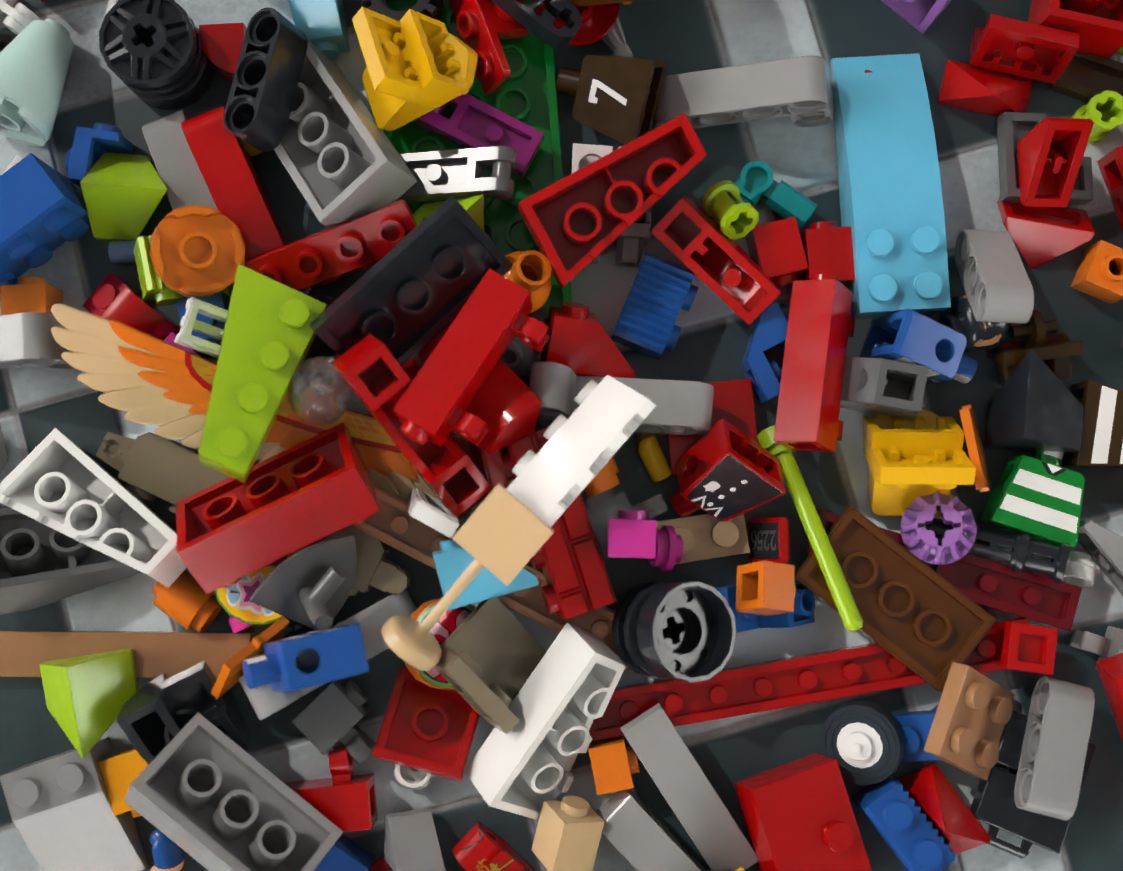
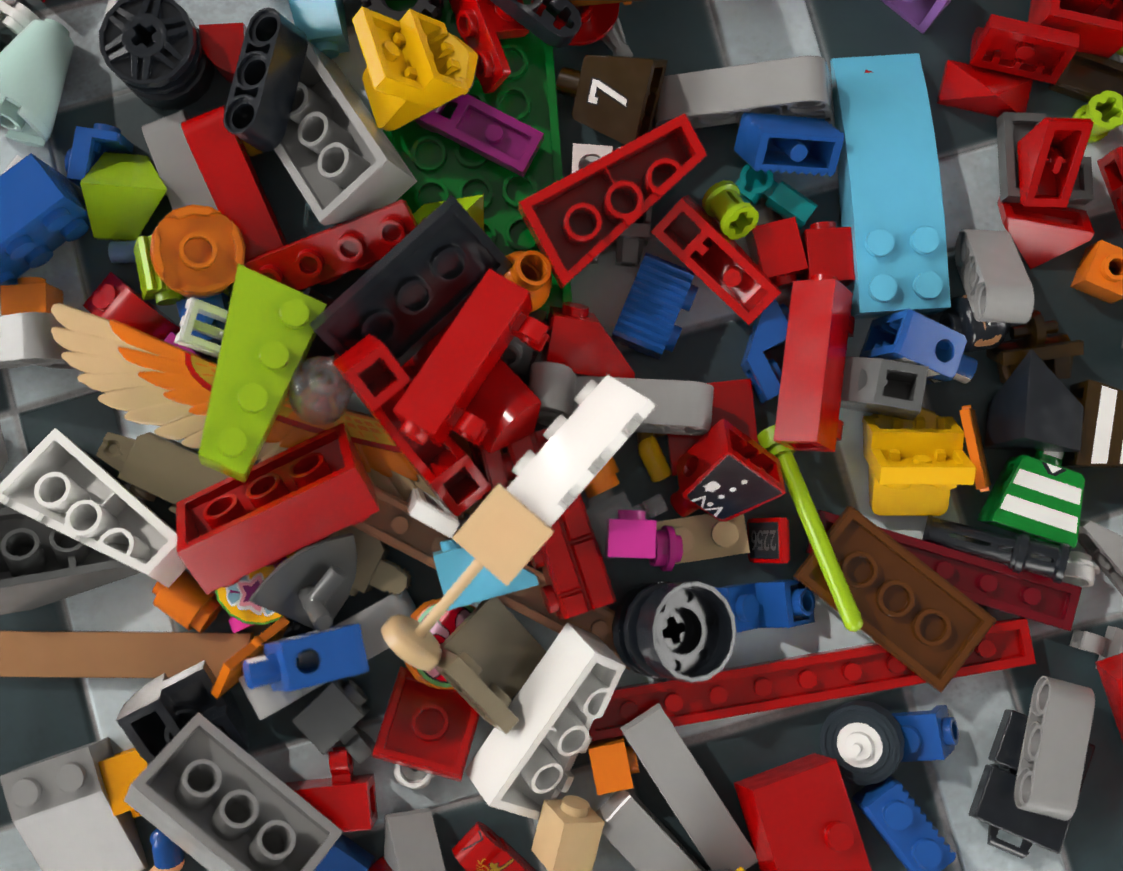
lime slope [39,648,140,759] -> none
dark grey plate [396,146,517,203] -> none
orange plate [736,560,796,616] -> none
red slope [898,762,991,854] -> none
medium lavender gear [900,491,977,565] -> none
medium nougat plate [923,662,1015,781] -> none
red plate [1000,621,1058,675] -> none
none -> blue brick [734,112,844,177]

